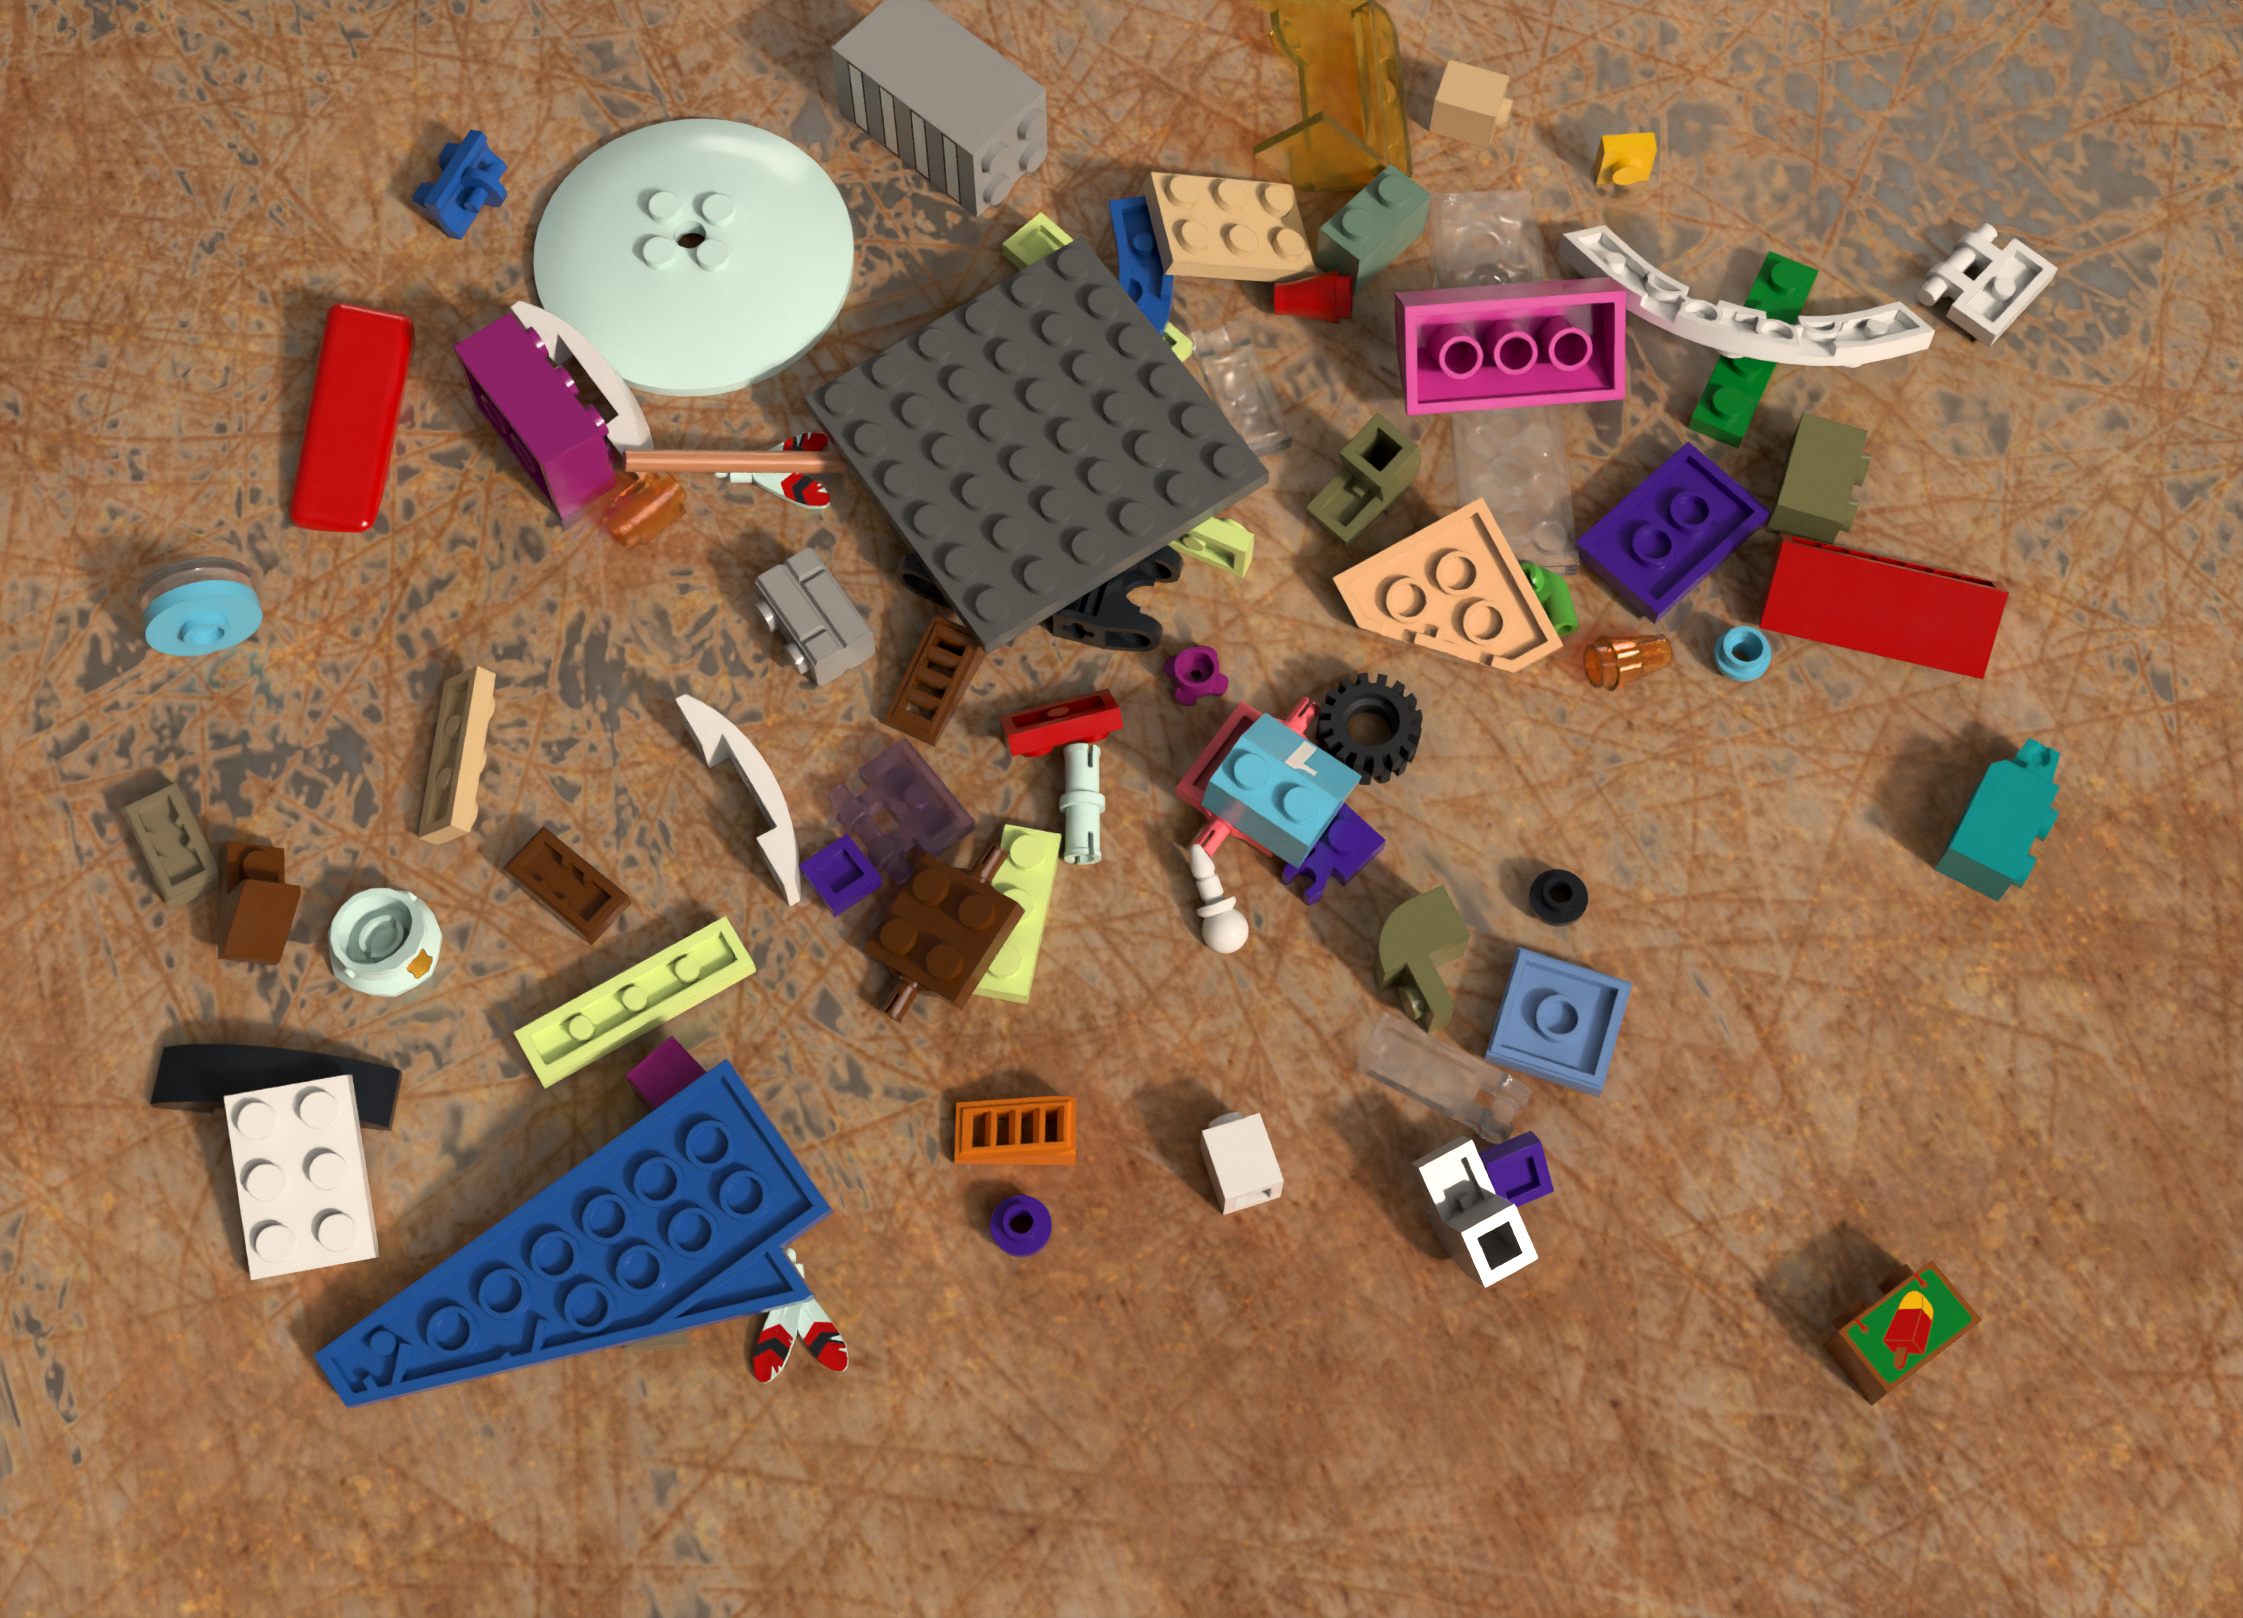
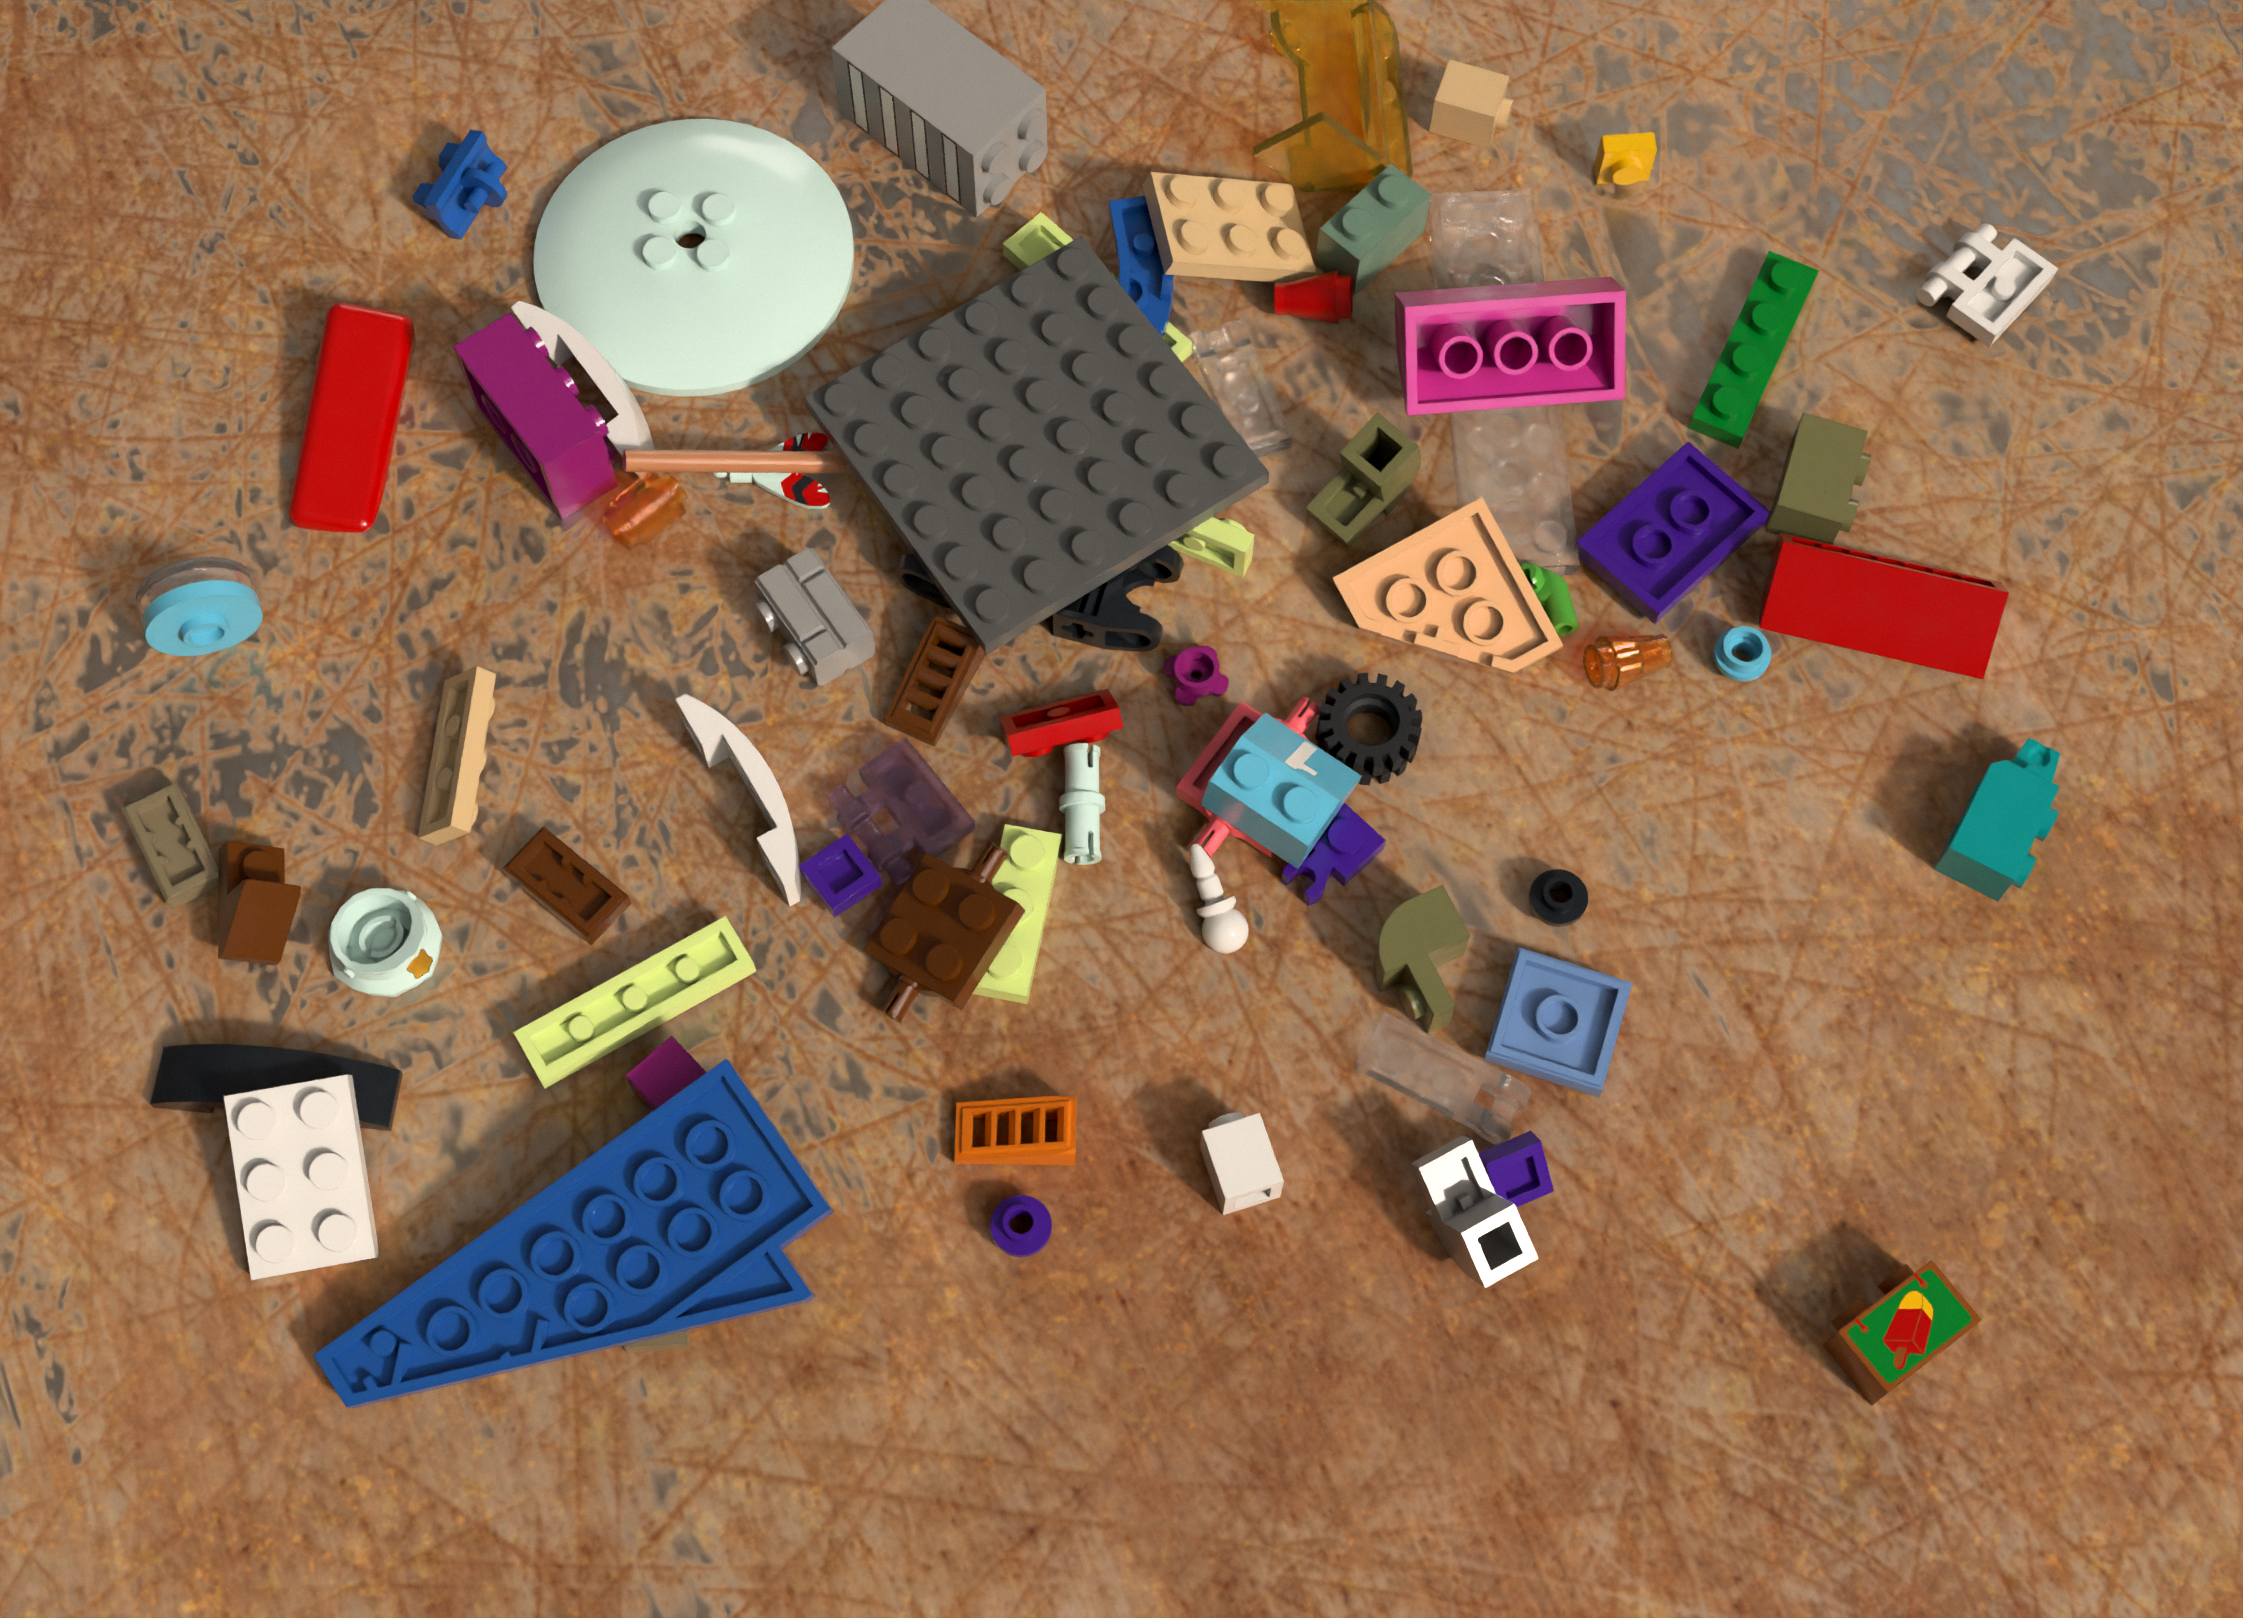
piece [753,1248,849,1383] -> none
white plate [1558,225,1935,368] -> none

